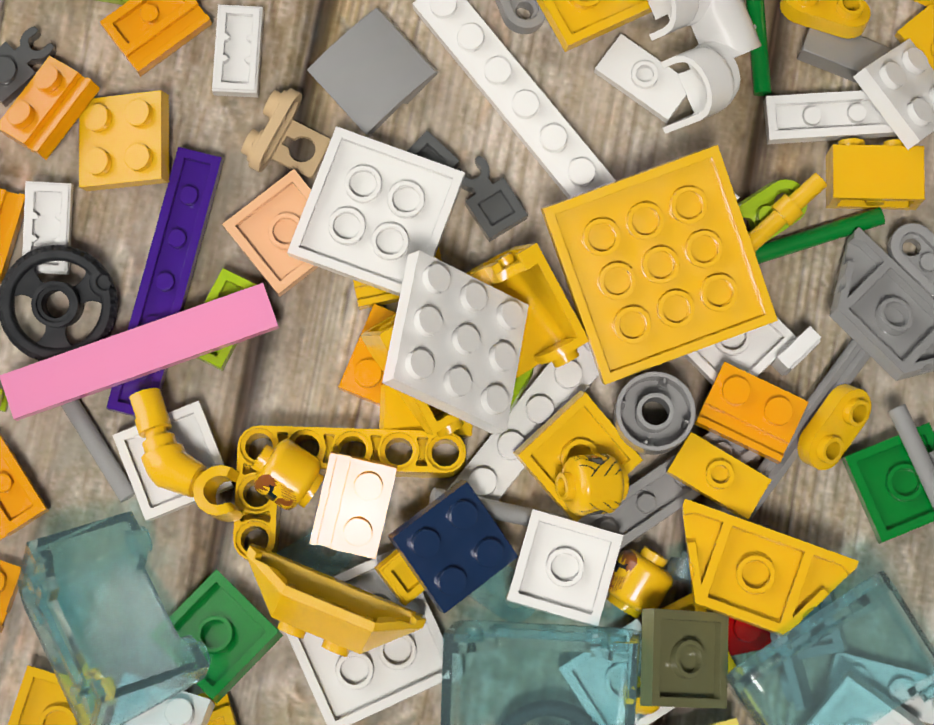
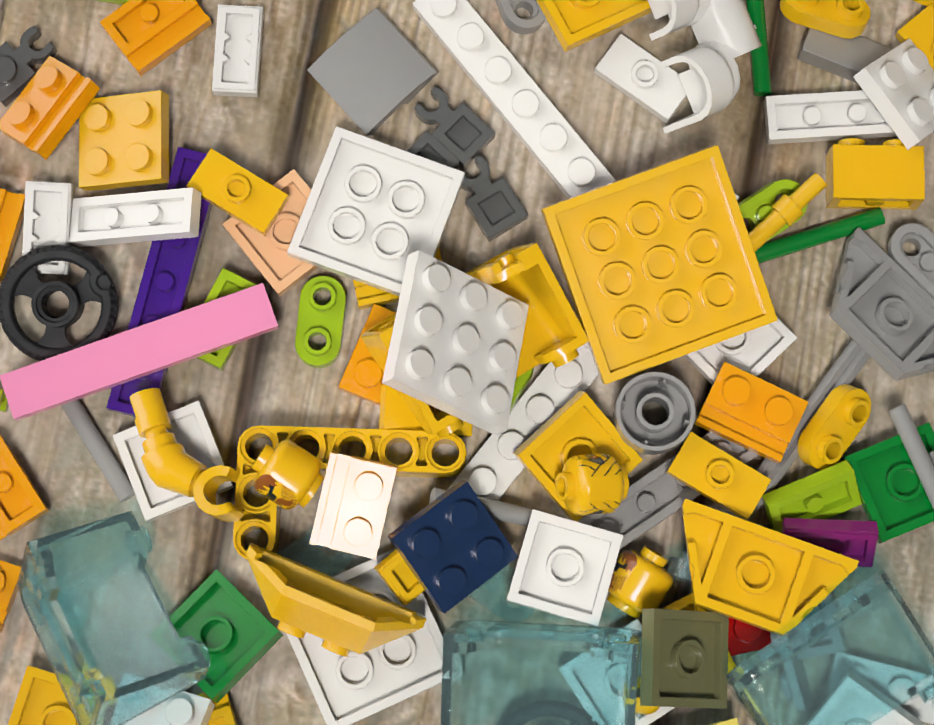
tan bracket [241,88,331,179] -> none
white tile [771,326,821,376] -> none
none -> white plate [69,187,202,247]
none -> yellow plate [186,148,289,236]
none -> lime plate [295,276,347,368]
none -> dark grey plate [414,87,495,169]
none -> lime plate [762,460,862,533]
none -> magenta plate [781,518,879,567]

